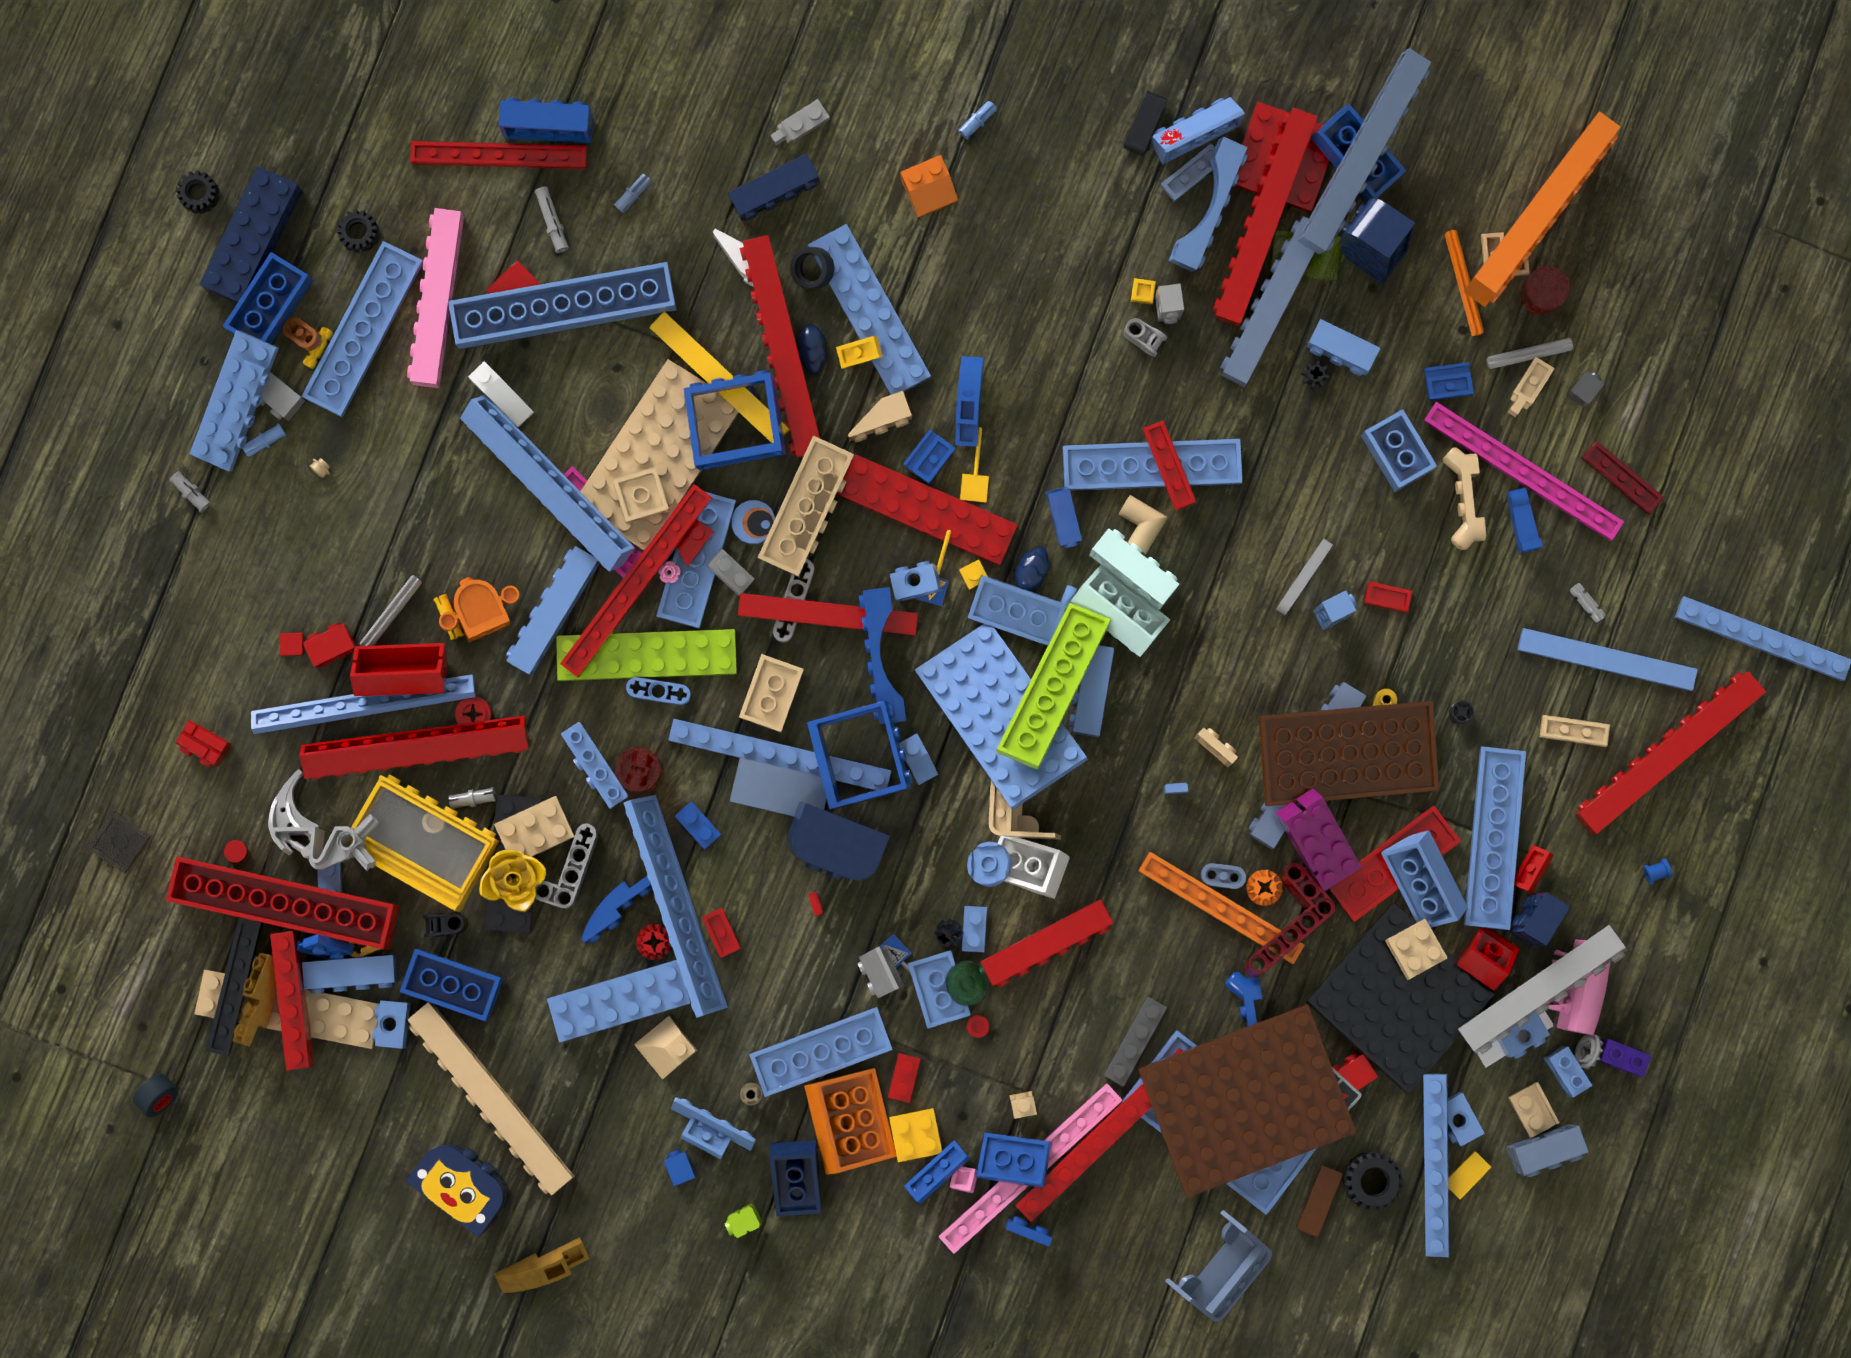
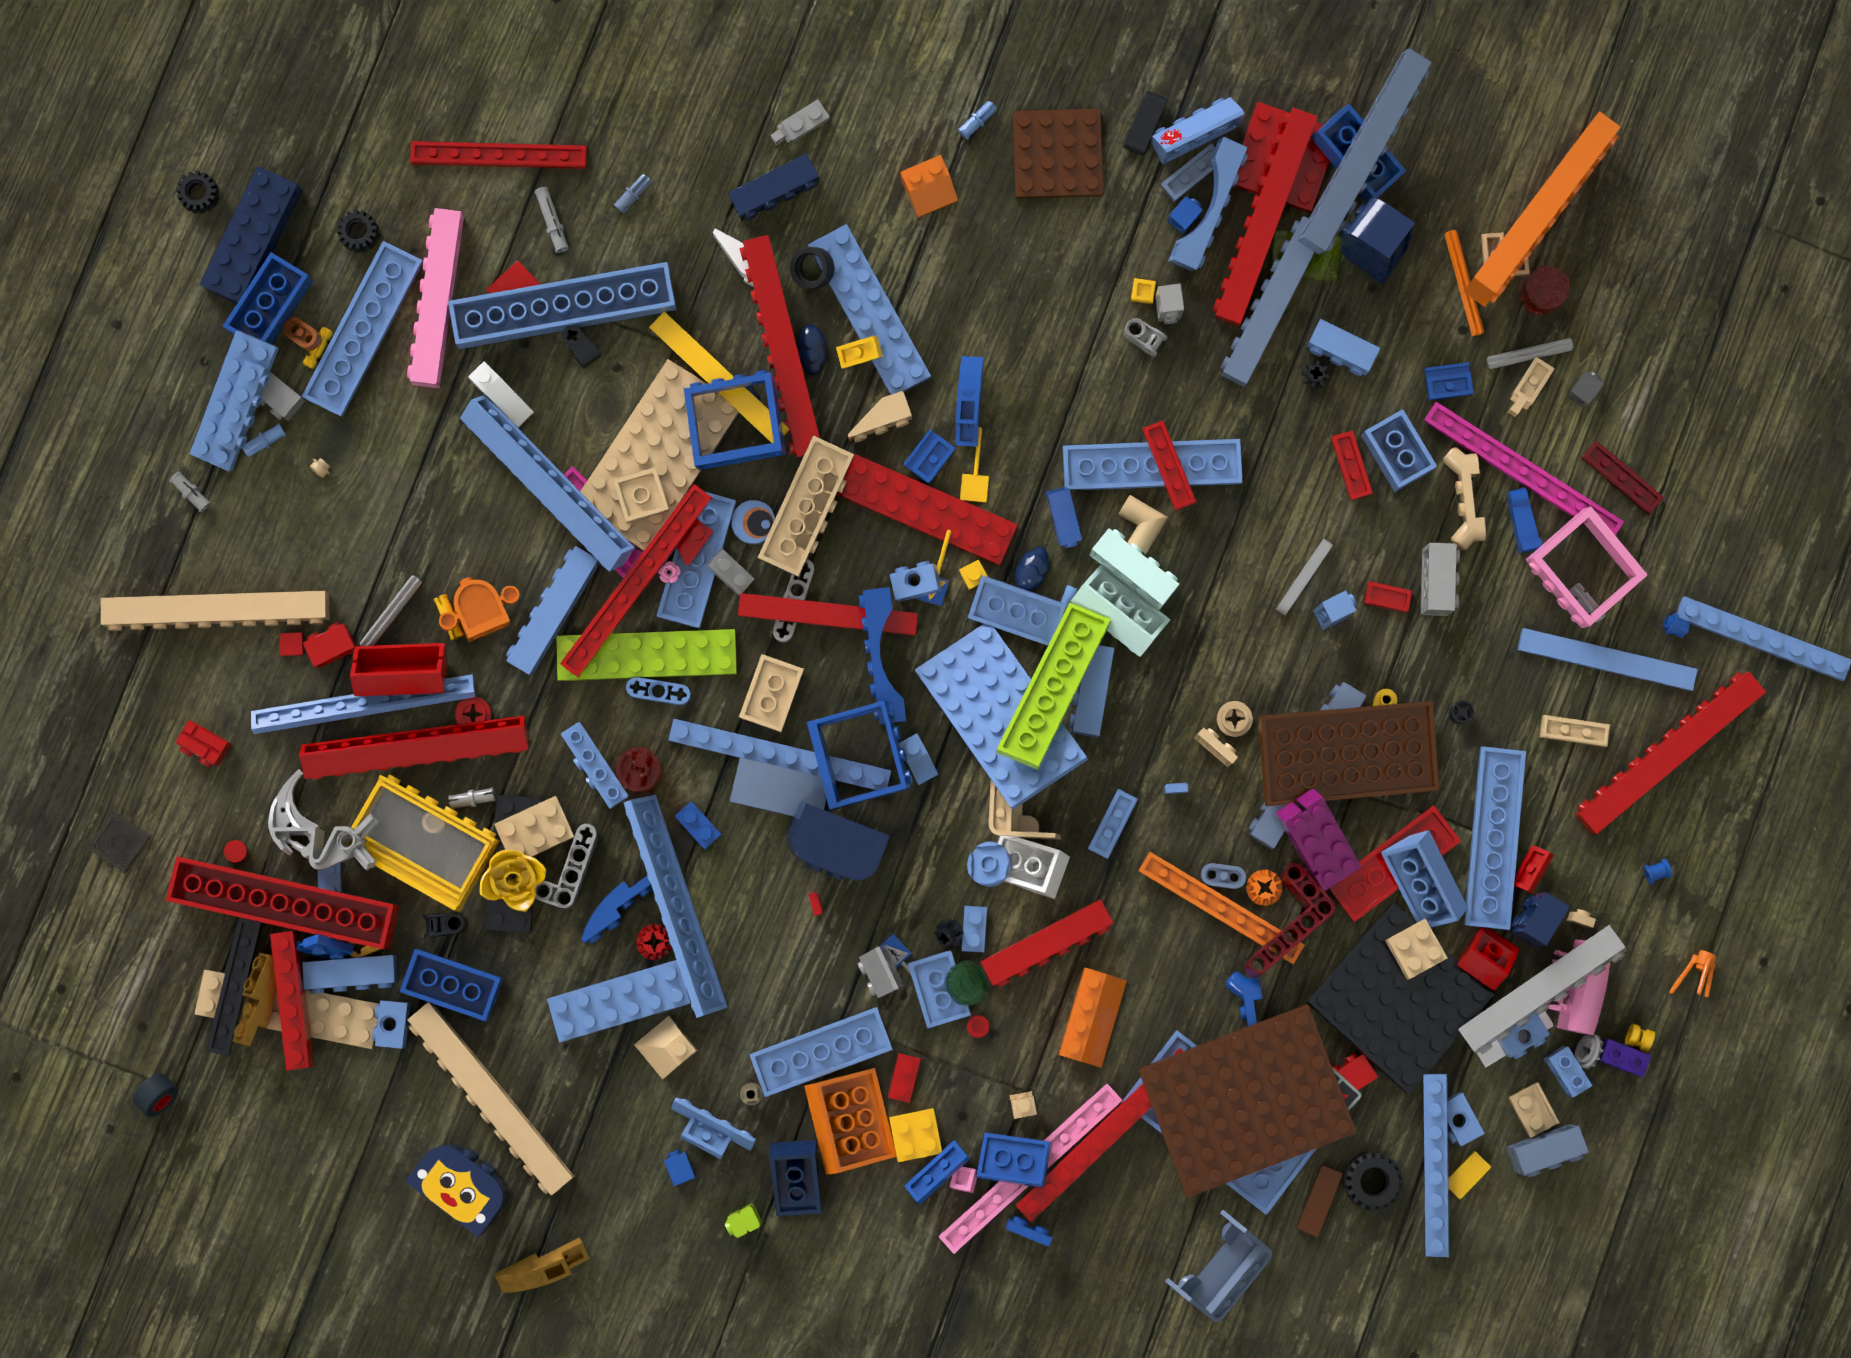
blue brick [499,98,594,143] -> none
red plate [701,908,741,958] -> none
dark grey plate [1103,996,1167,1087] -> none
none -> tan brick [101,591,330,631]
none -> black piece [562,325,602,369]
none -> reddish brown plate [1012,109,1103,199]
none -> orange slope [1058,968,1127,1068]
none -> medium blue tile [1088,789,1138,859]
none -> blue brick [1167,196,1203,235]
none -> tan gear [1216,701,1253,737]
none -> red plate [1331,430,1373,501]
none -> light grey brick [1420,543,1460,616]
none -> bright pink window [1526,506,1647,628]
none -> tan plate [1567,909,1596,928]
none -> yellow wheel [1625,1024,1655,1053]
none -> blue hose [1663,613,1690,639]
none -> orange plant [1669,950,1717,997]

